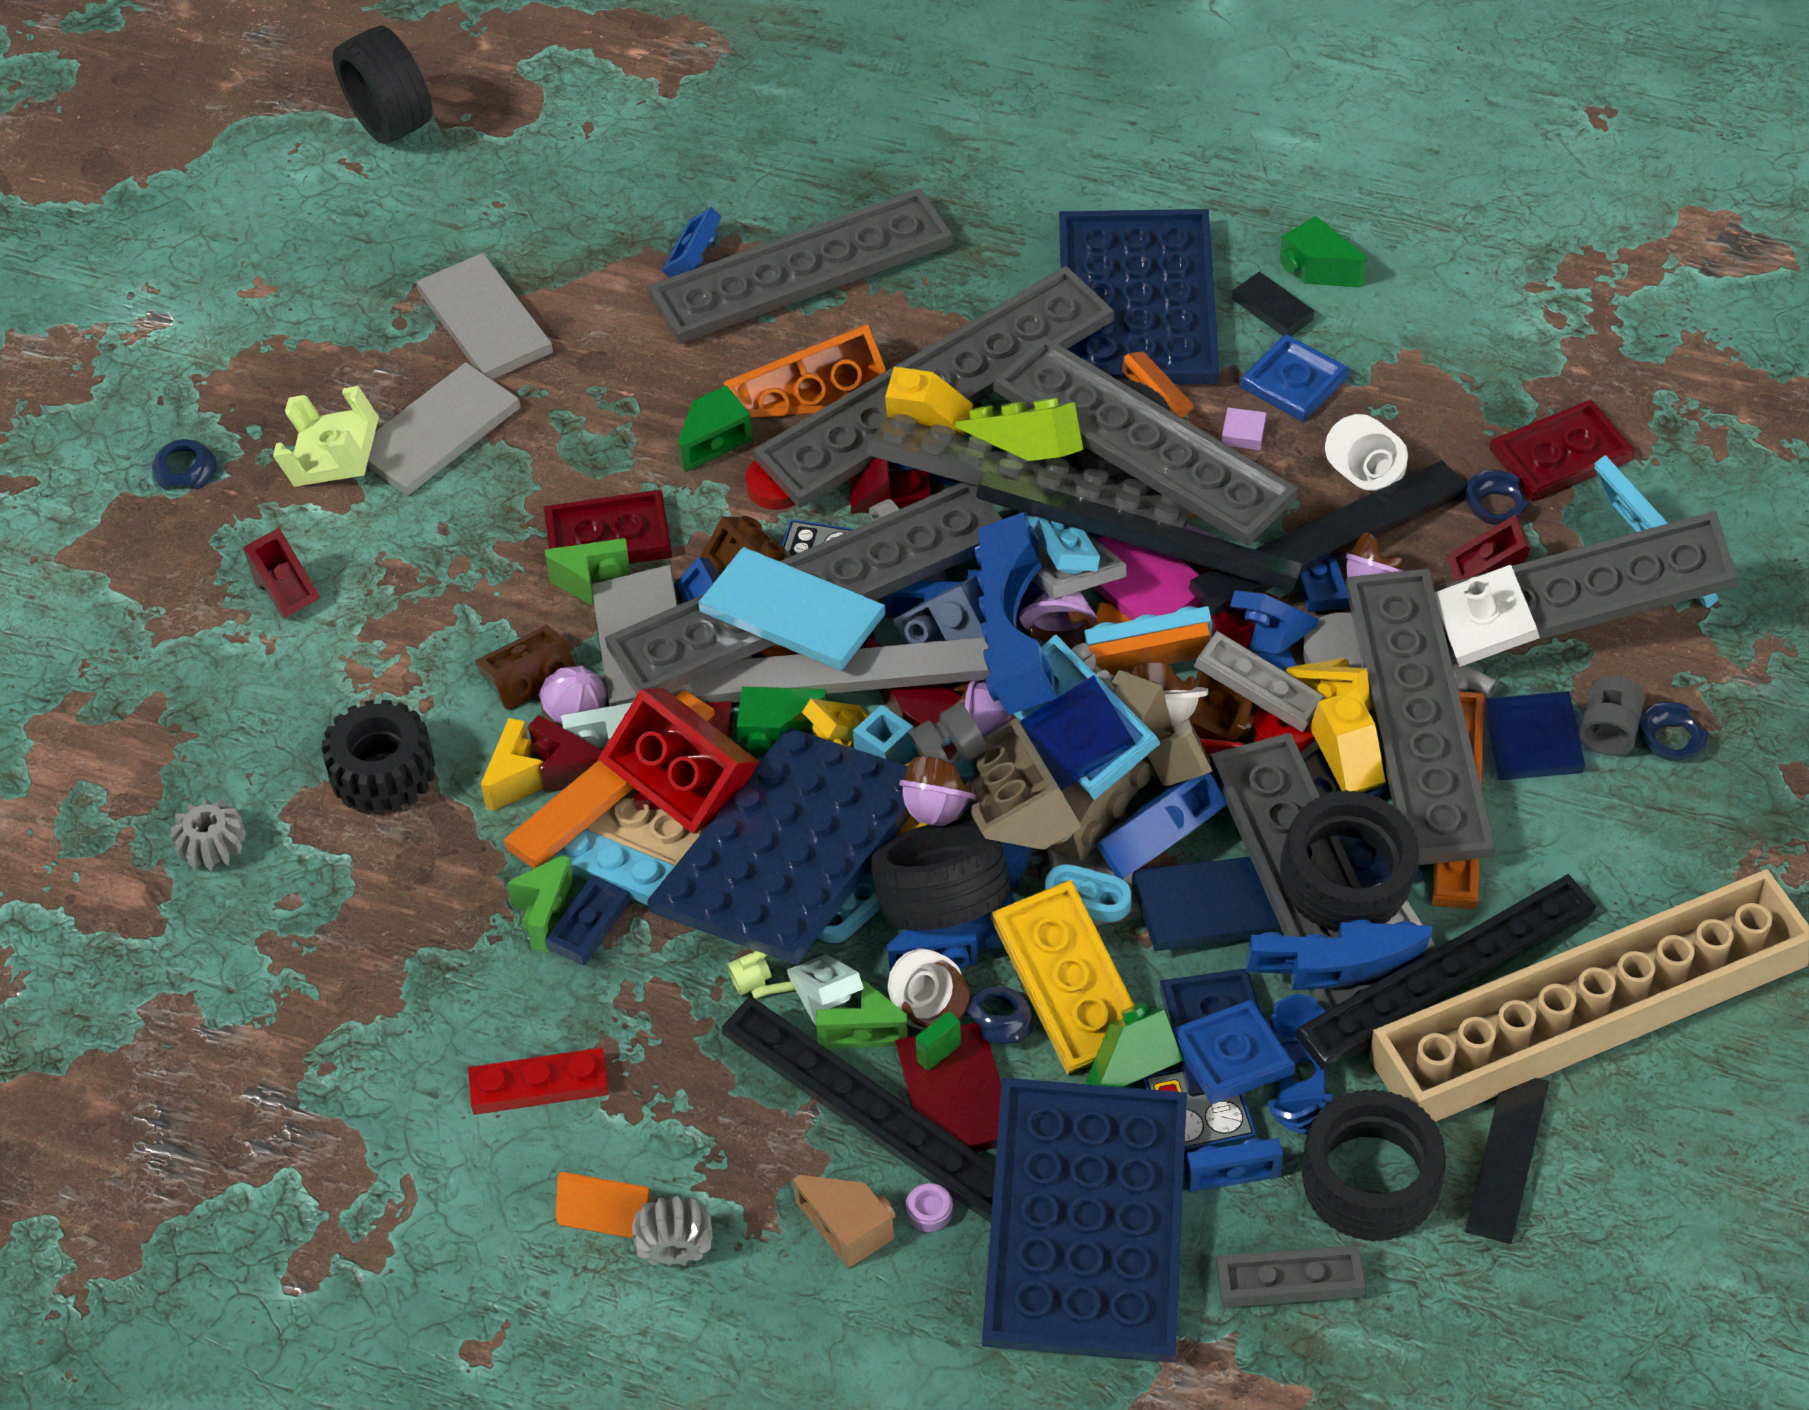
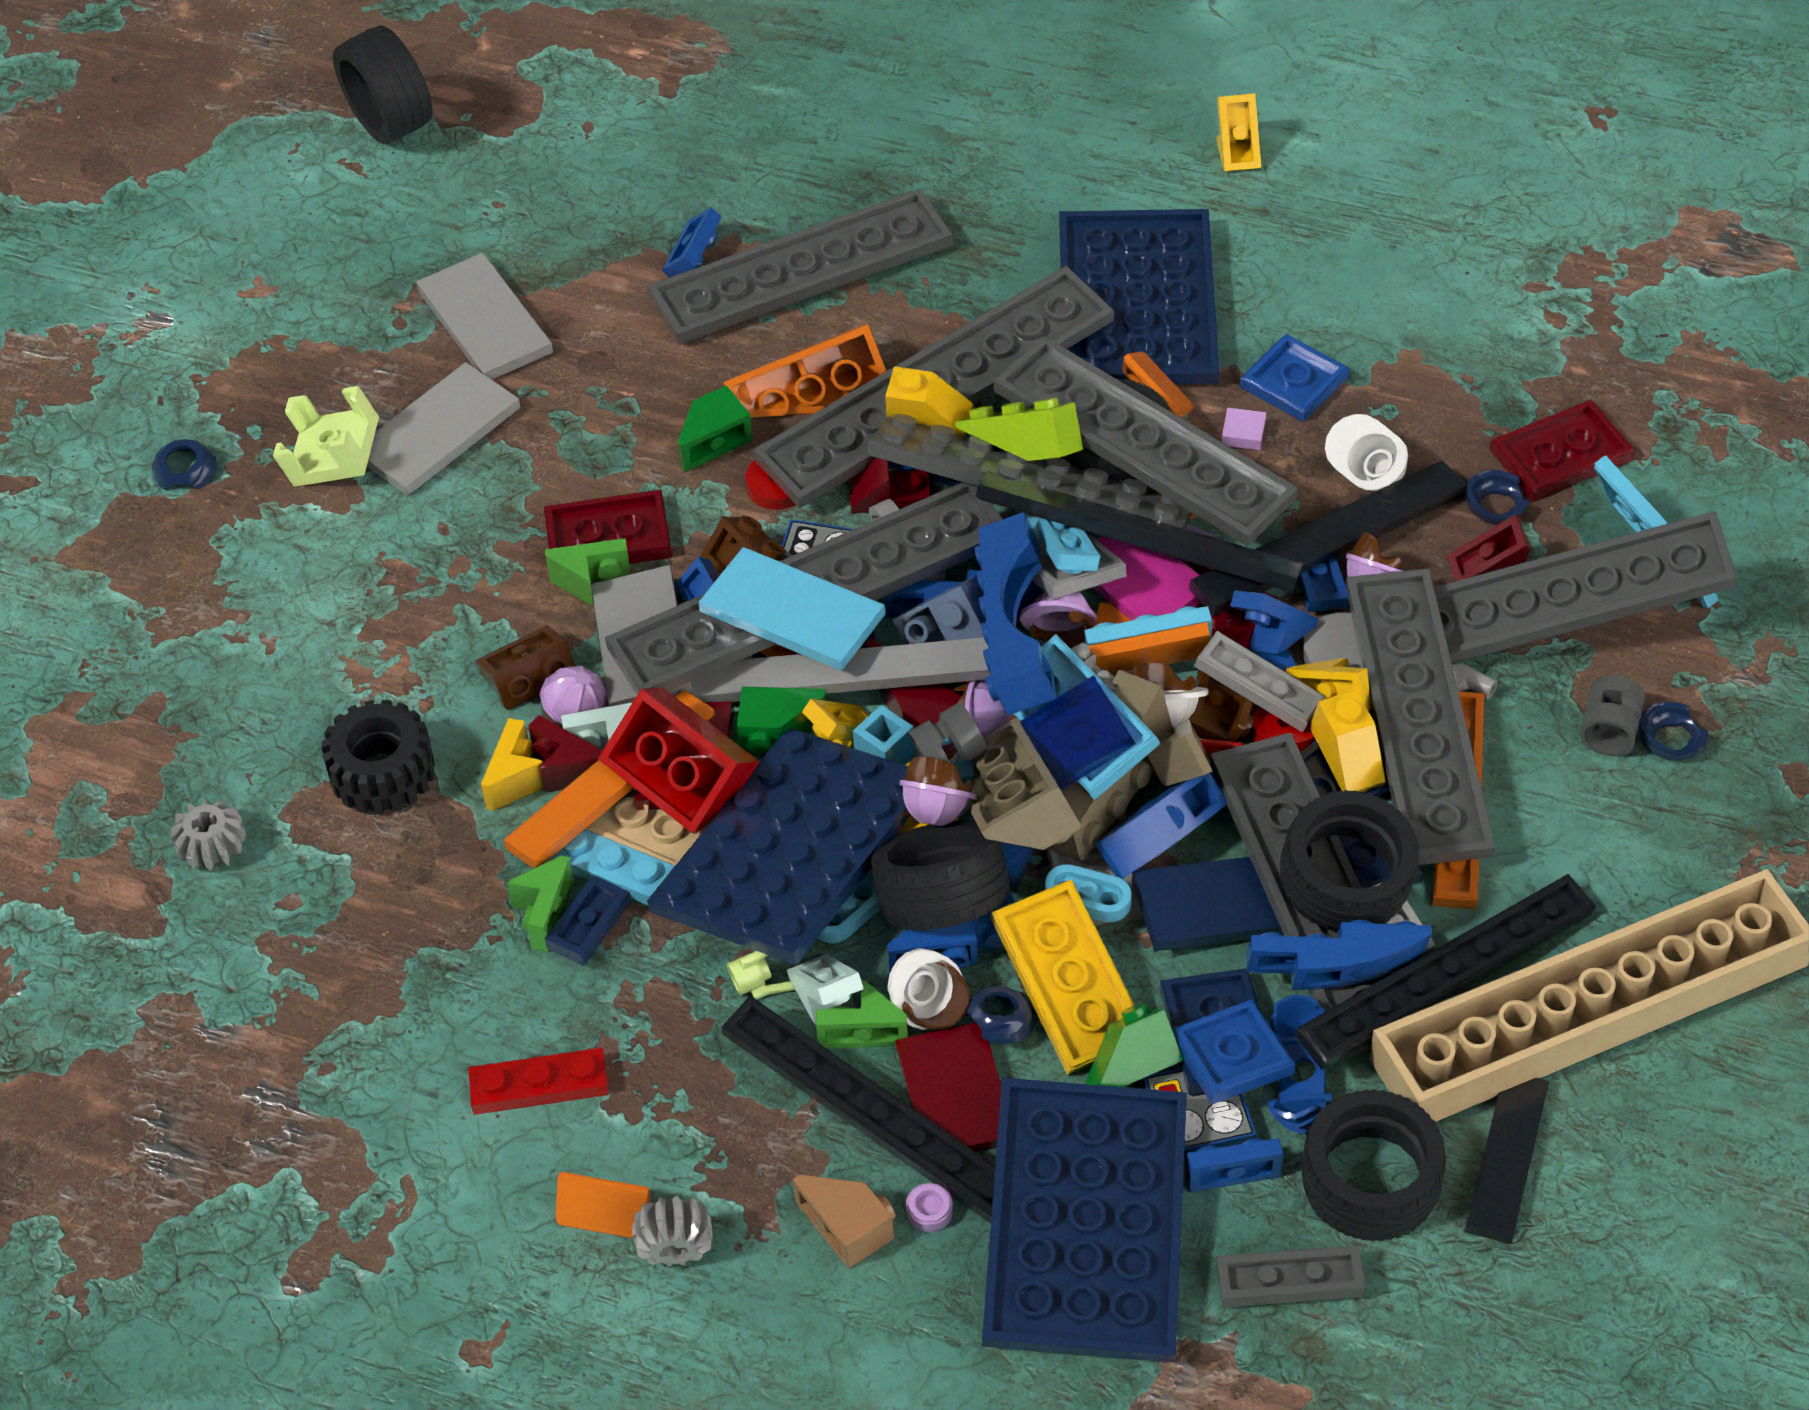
dark red slope [243,528,321,619] -> none
green tile [916,1011,961,1072] -> none
black tile [1232,271,1314,336] -> none
green slope [1280,216,1367,288] -> none
white tile [1435,565,1540,667] -> none
clear blue tile [1484,691,1585,780] -> none
none -> yellow slope [1216,93,1261,171]

